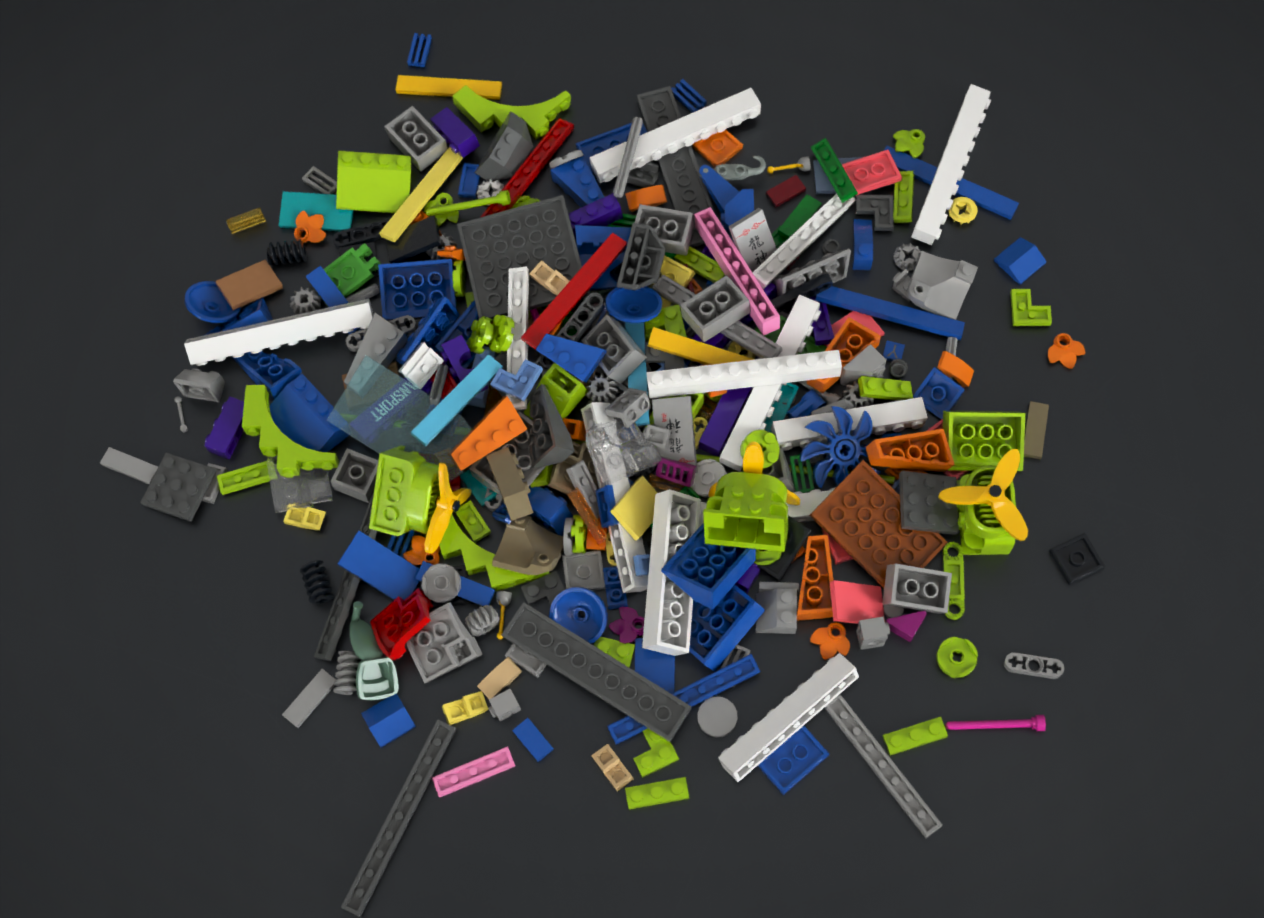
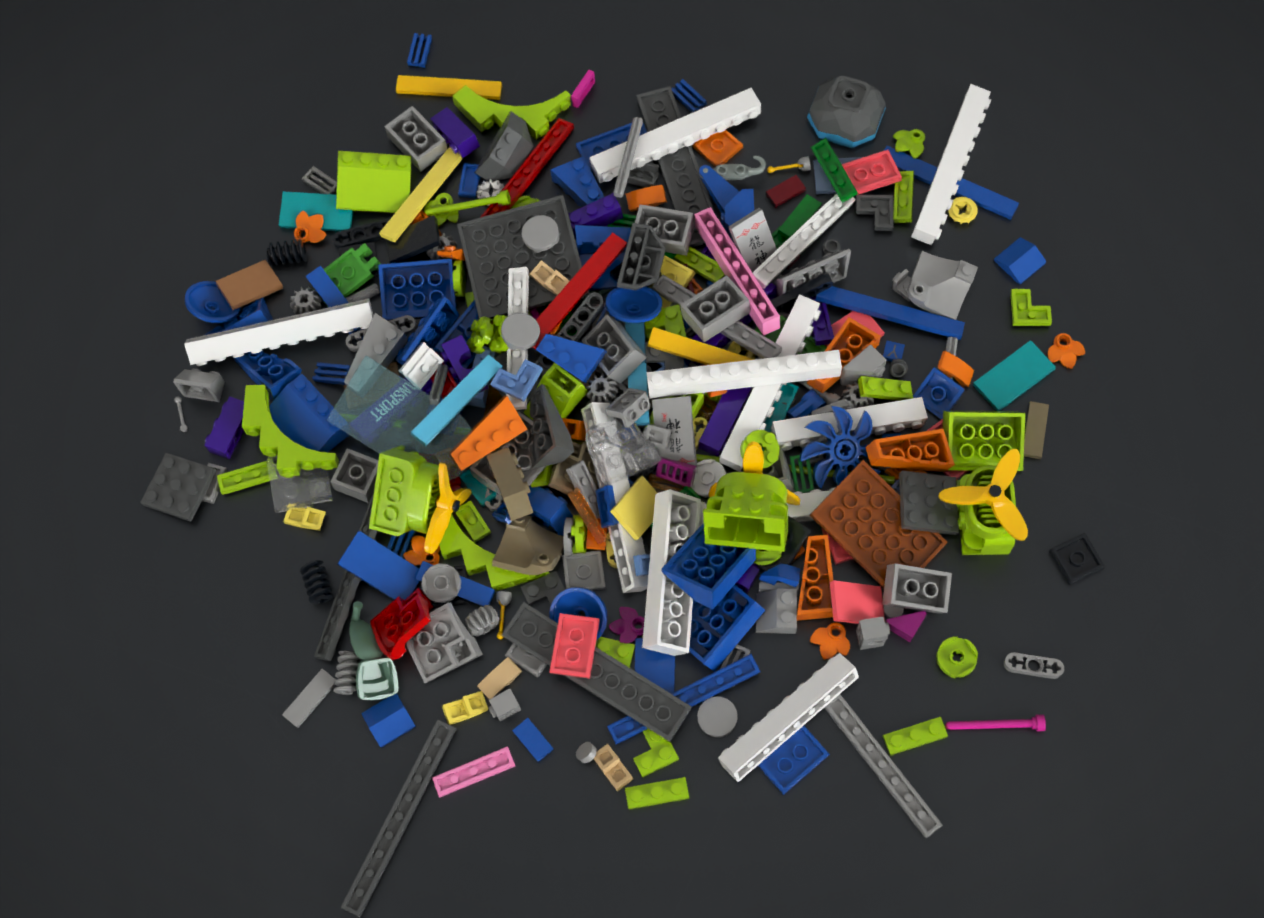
light grey tile [100,447,158,484] -> none
clear yellow tile [226,208,266,234] -> none
light grey tile [549,149,584,169] -> none
blue slope [603,566,628,610] -> none
blue slope [852,219,873,270] -> none
light grey gear [893,243,922,271] -> none
lime plate [942,542,965,620] -> none
none -> blue tile [312,362,351,385]
none -> light grey tile [501,313,540,350]
none -> light grey tile [522,215,559,253]
none -> coral tile [550,613,600,679]
none -> dark pink tile [571,70,595,108]
none -> light grey tile [576,742,597,763]
none -> blue slope [759,563,800,587]
none -> dark grey rock [807,76,886,148]
none -> teal tile [973,340,1056,411]

